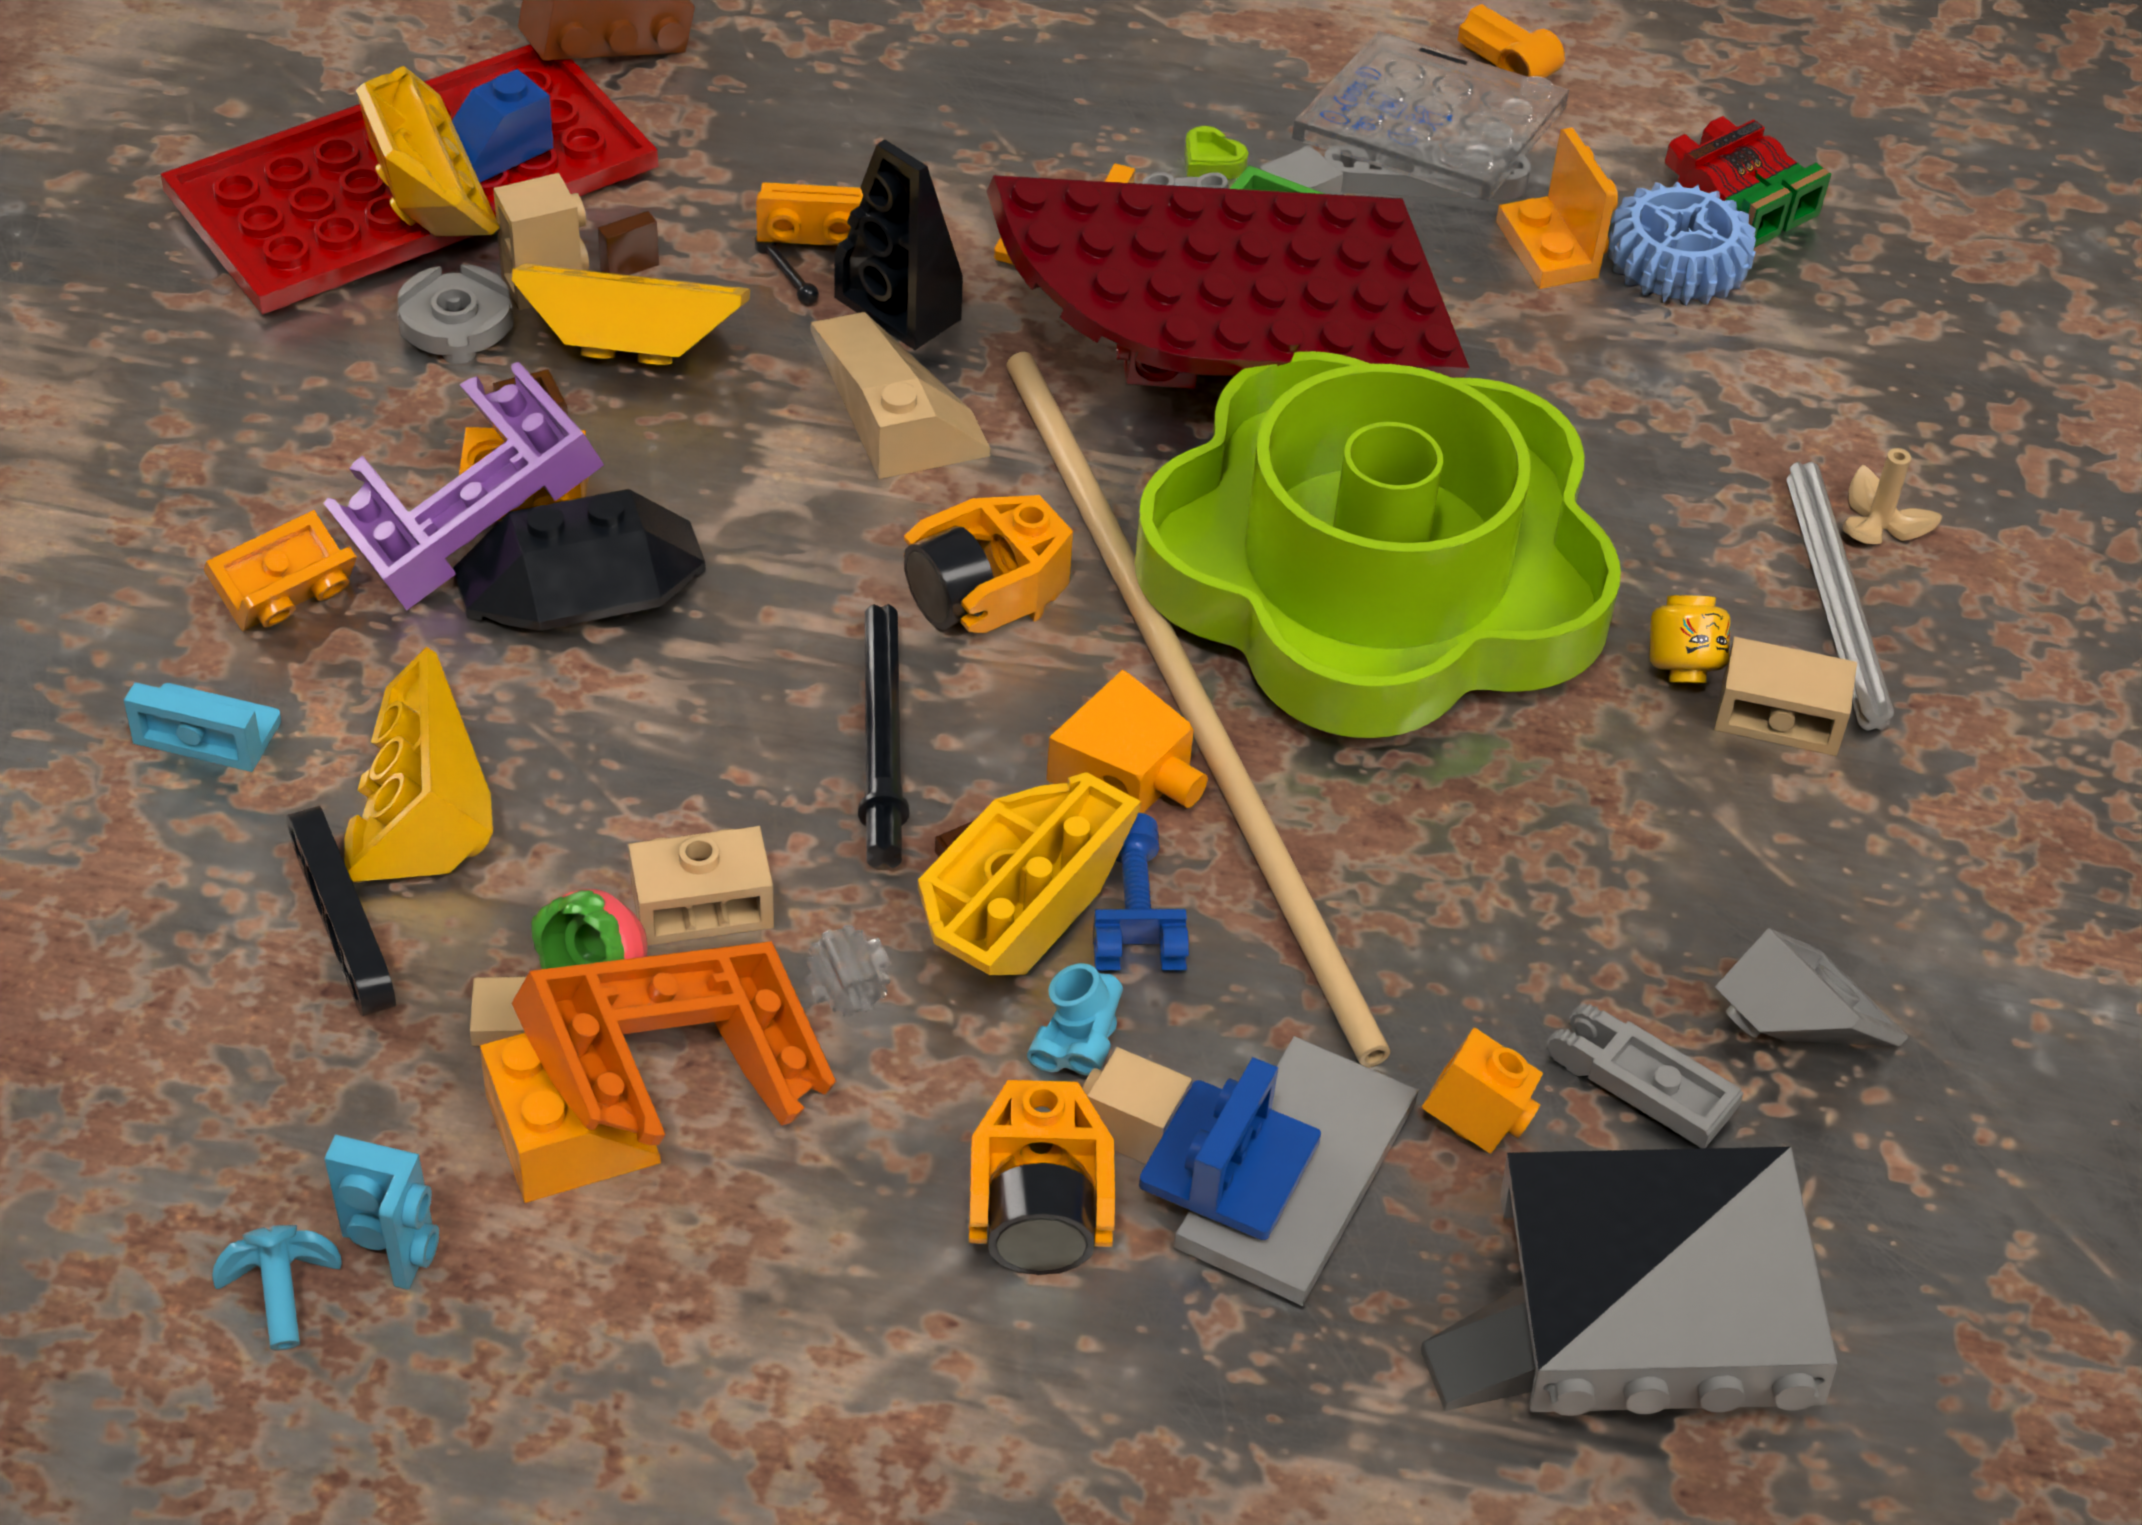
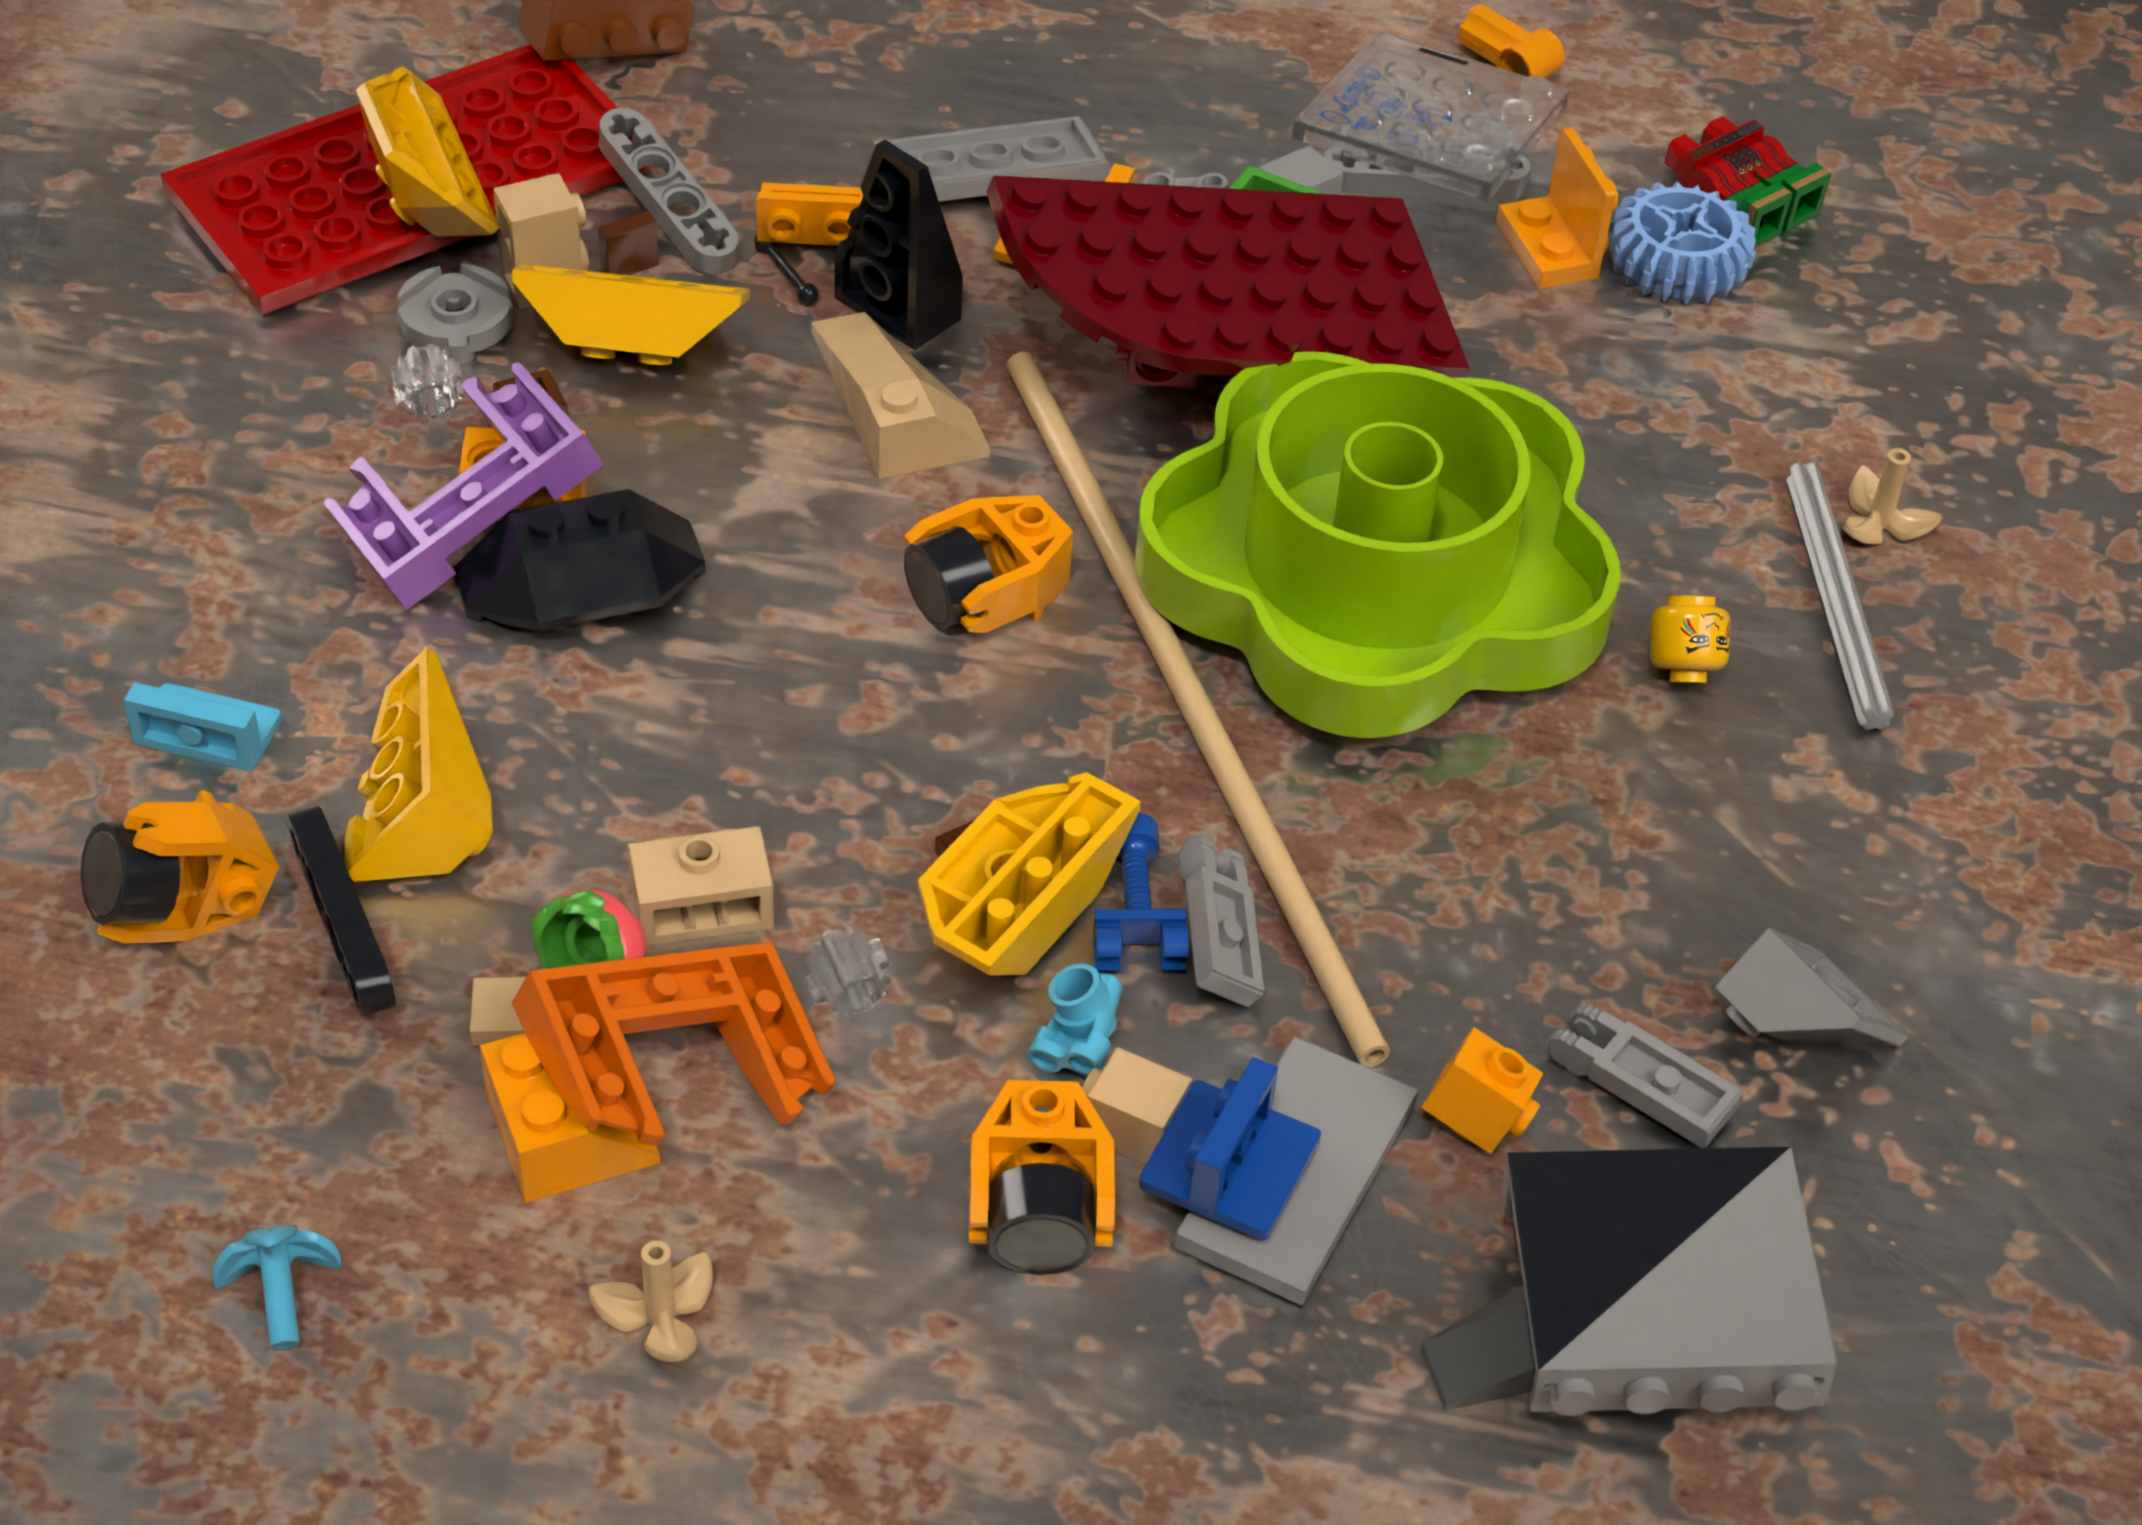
light orange bracket [204,510,357,632] -> none
medium azure bracket [324,1135,439,1290] -> none
blue slope [452,69,553,182] -> none
black axle [858,604,910,868] -> none
light orange torso [1046,670,1208,813] -> none
lime tile [1184,126,1248,180] -> none
tan brick [1714,636,1857,756] -> none
none -> light orange piece [80,790,280,944]
none -> clear gear [390,343,466,422]
none -> tan plant [588,1240,713,1362]
none -> light grey beam [598,108,738,275]
none -> light grey tile [874,116,1109,202]
none -> light grey hinge [1178,834,1265,1007]

